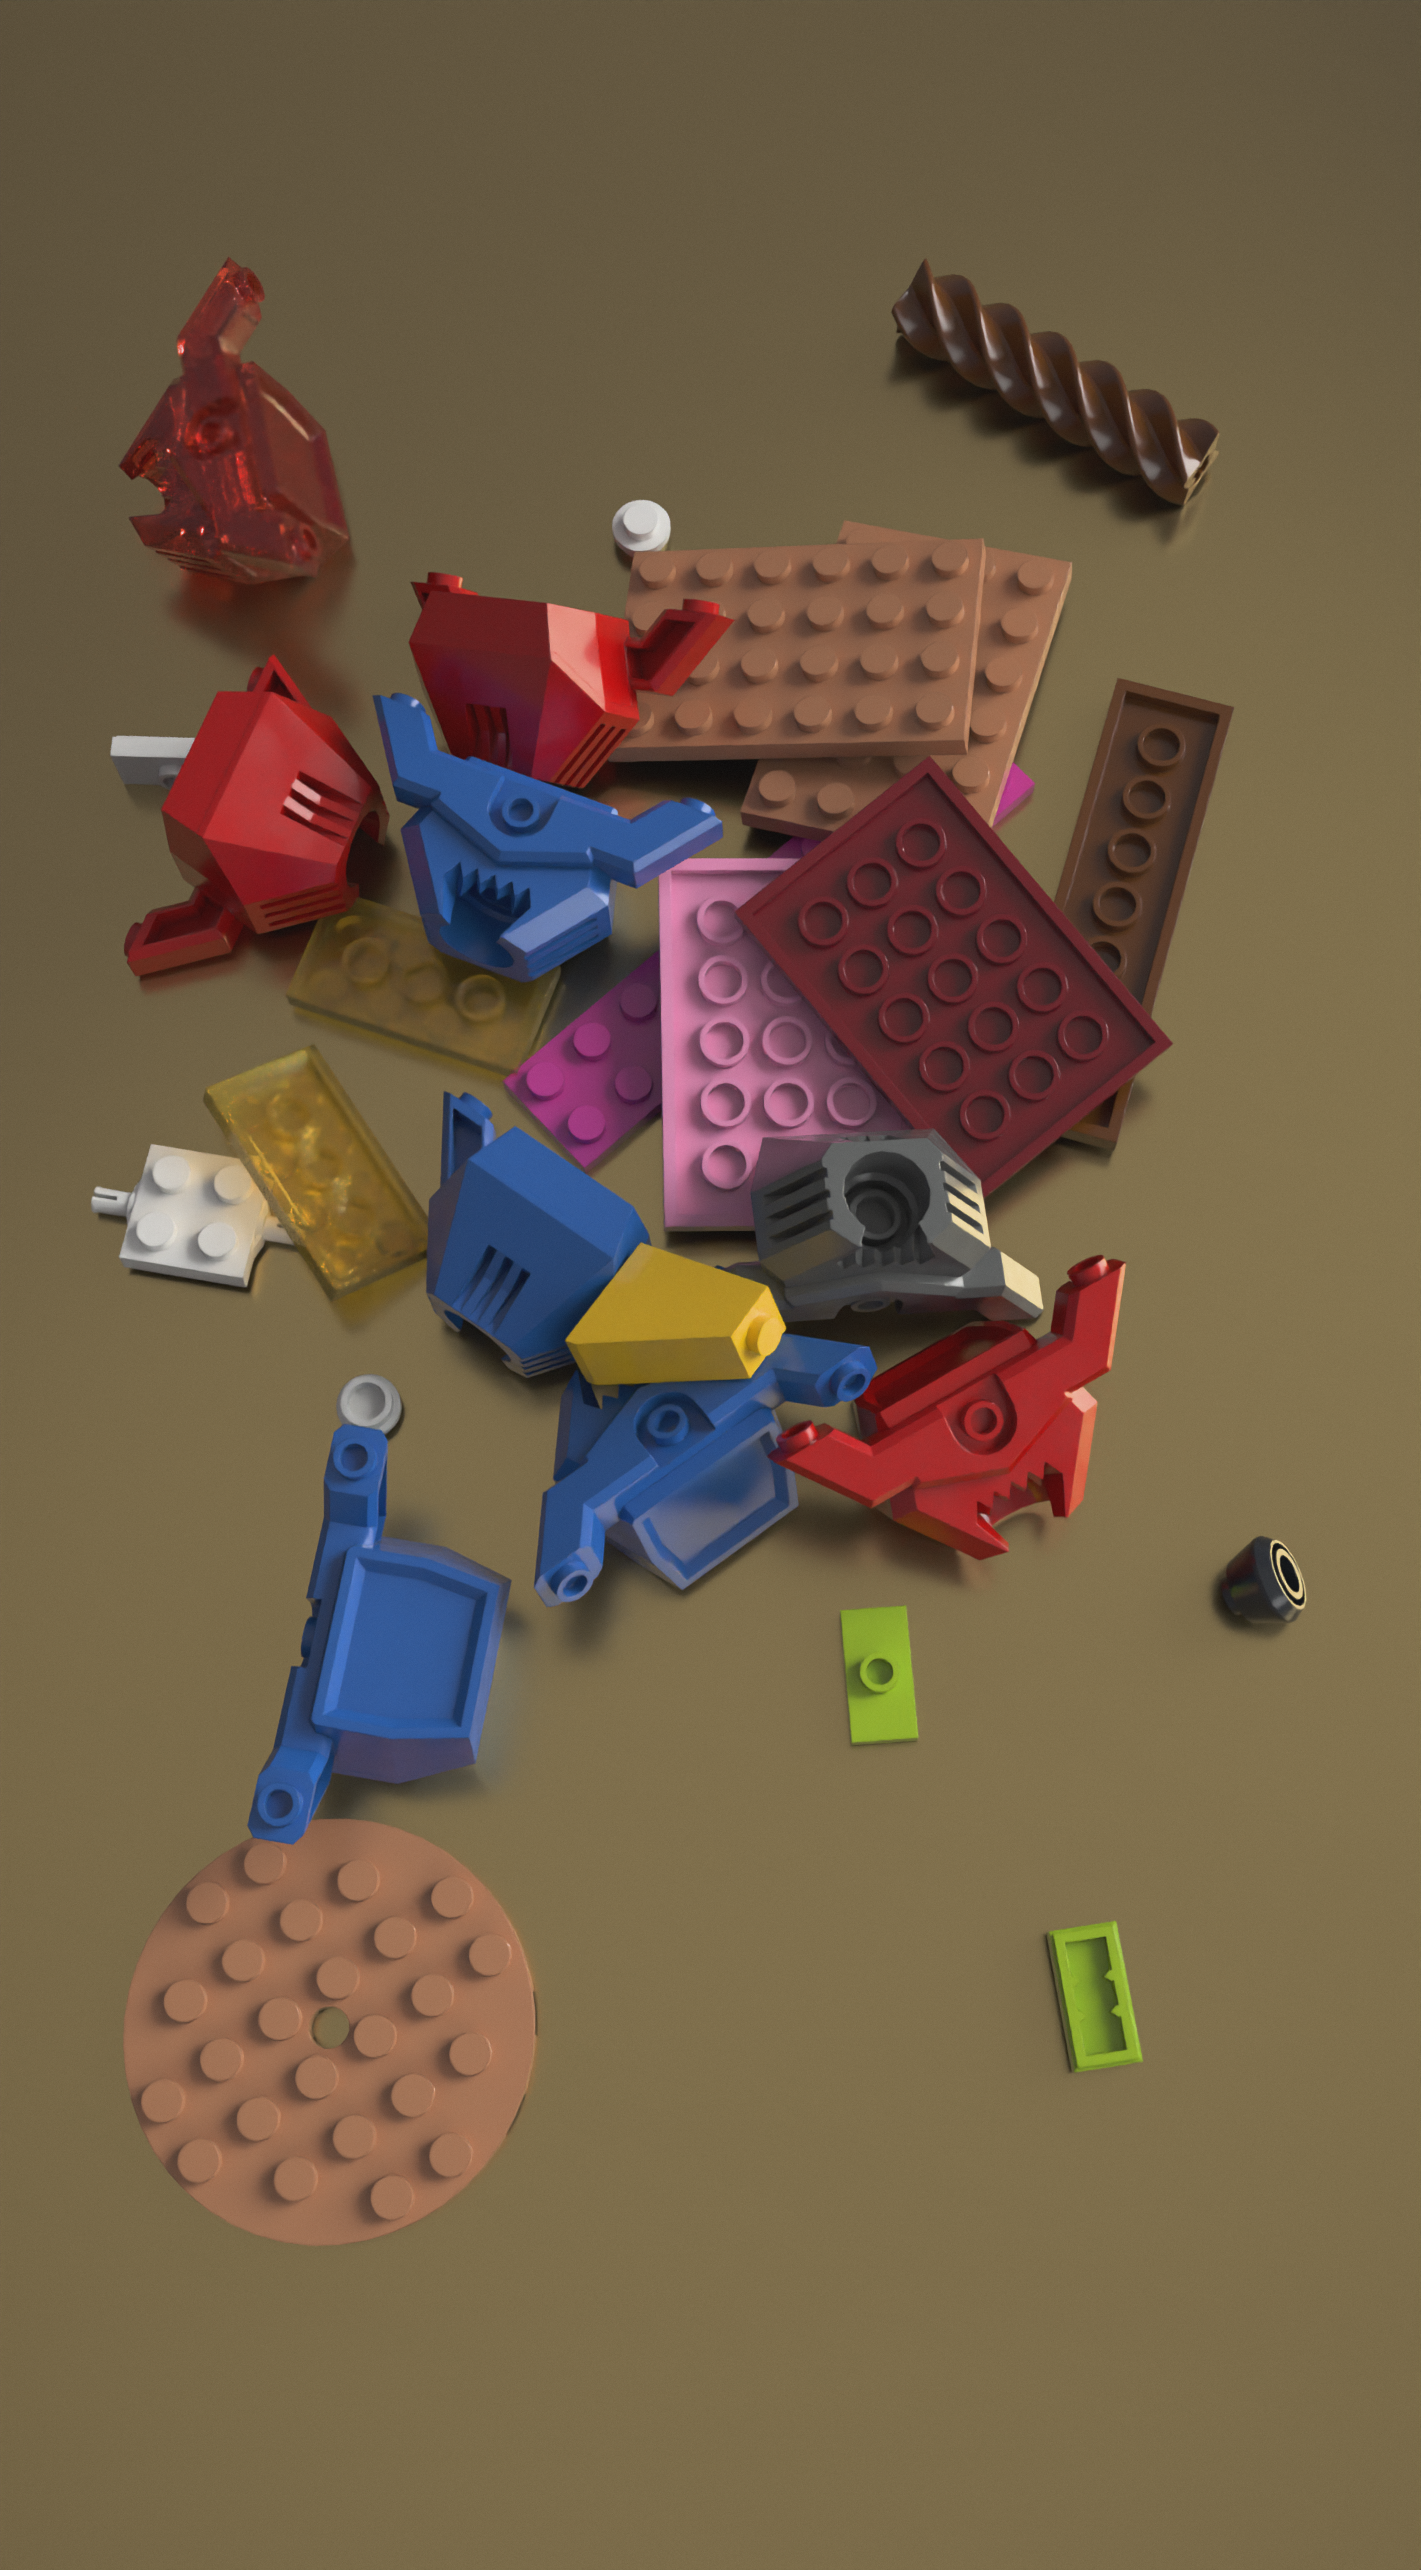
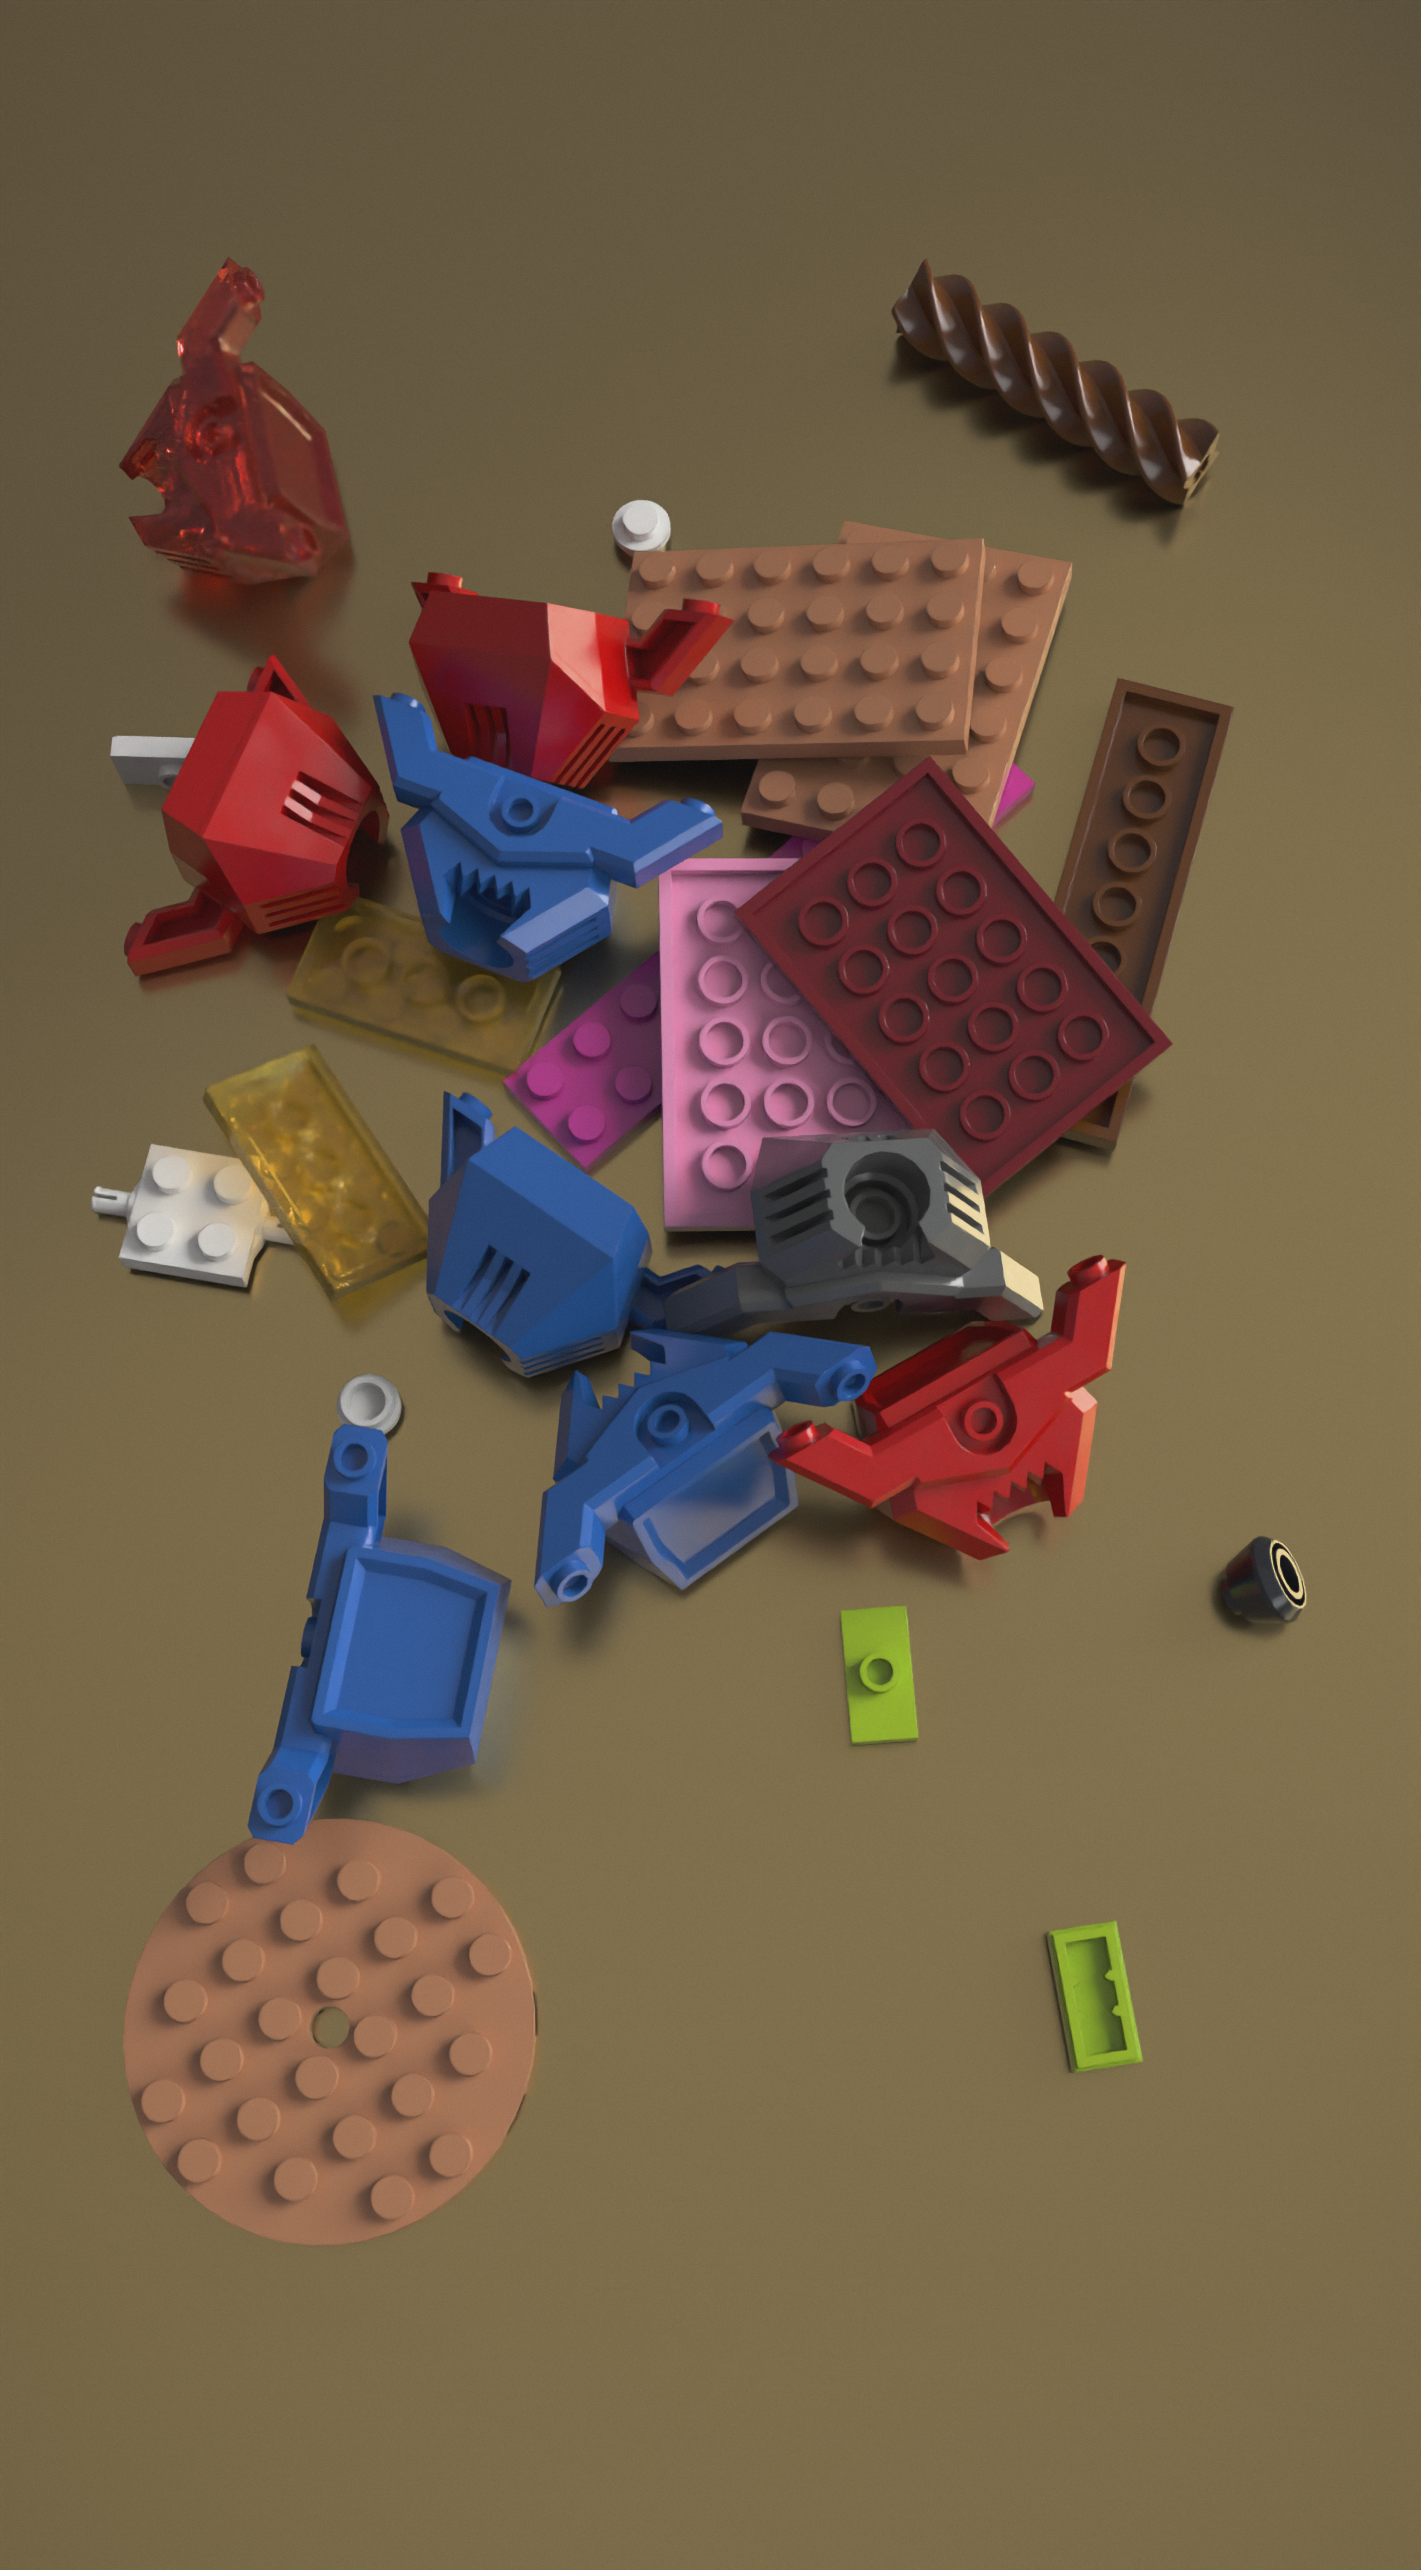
yellow slope [565,1242,786,1385] -> none

